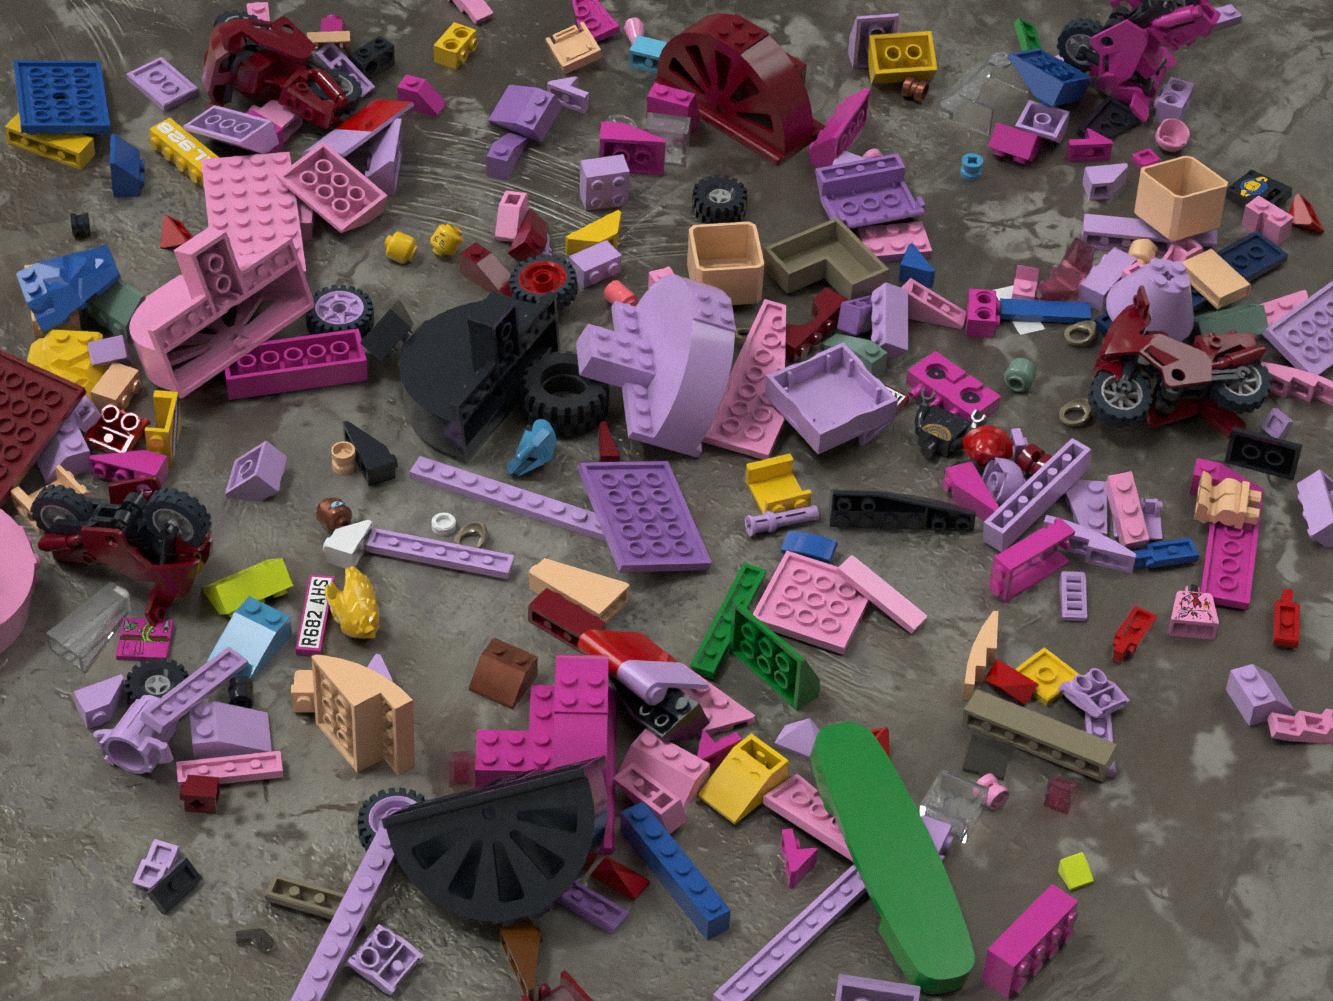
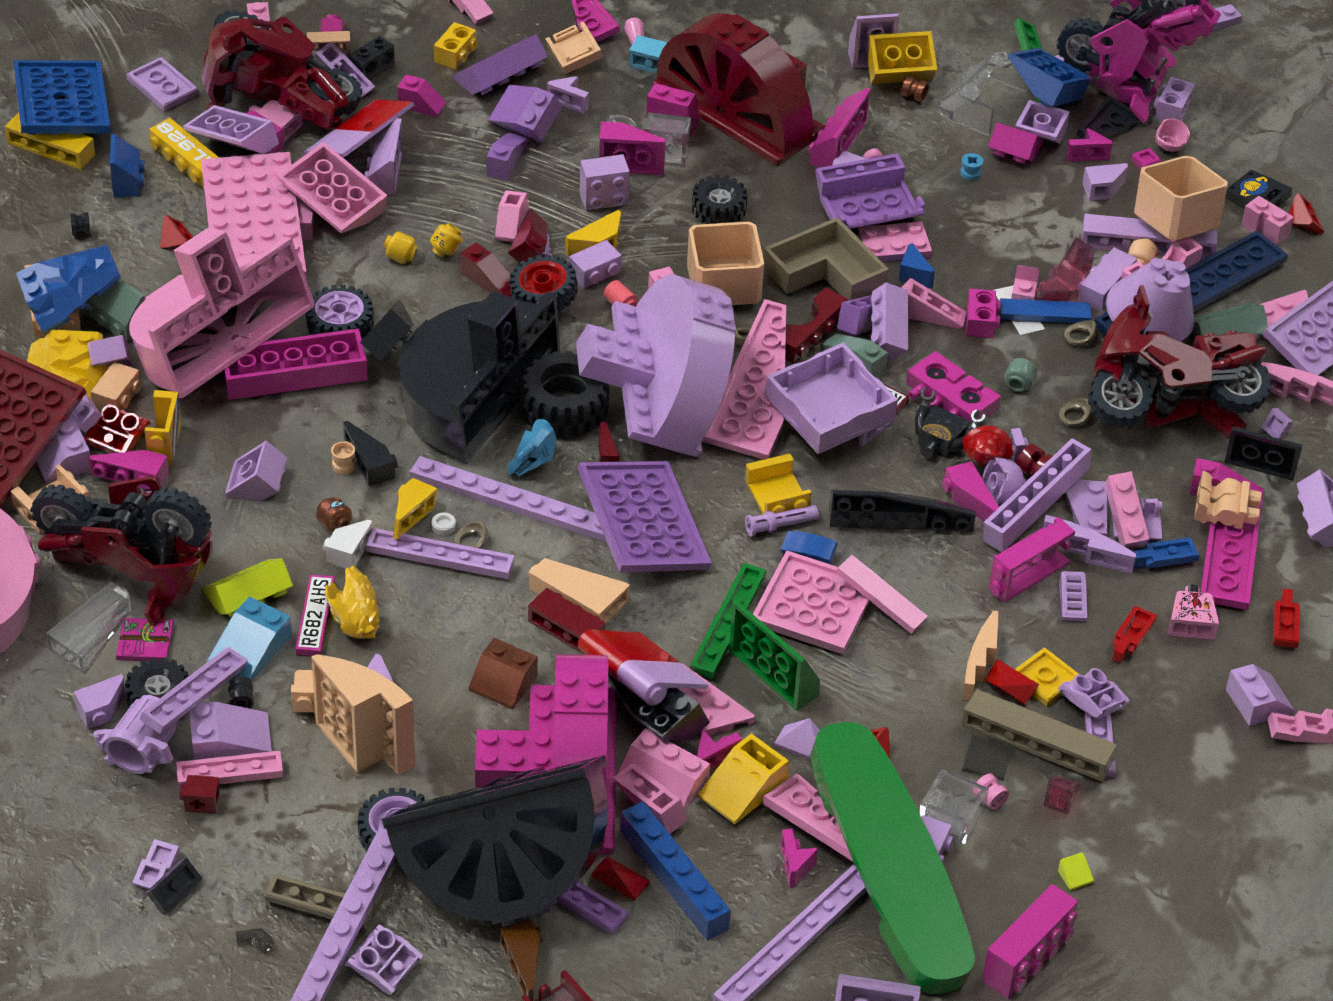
clear pink slope [447,750,475,786] -> none
light nougat piece [1182,249,1251,309] -> none
none -> yellow slope [393,478,438,540]
none -> medium lavender slope [452,34,548,95]

